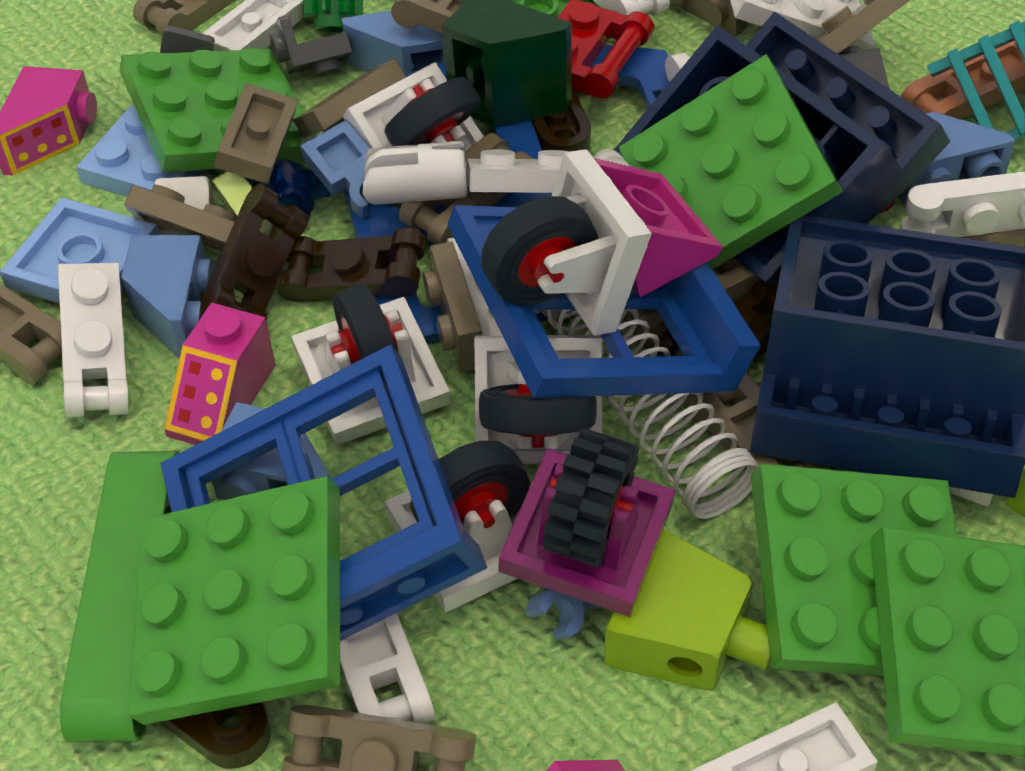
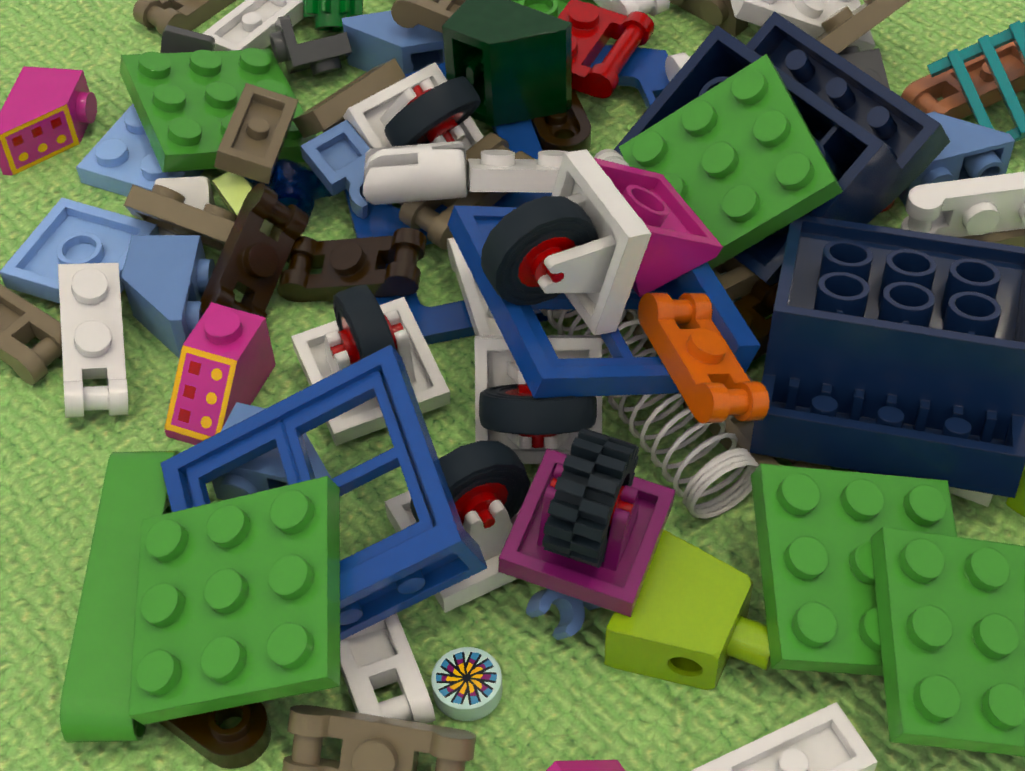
dark tan plate [423,241,482,373] -> none
none -> tile [431,647,502,721]
none -> orange plate [638,293,770,424]

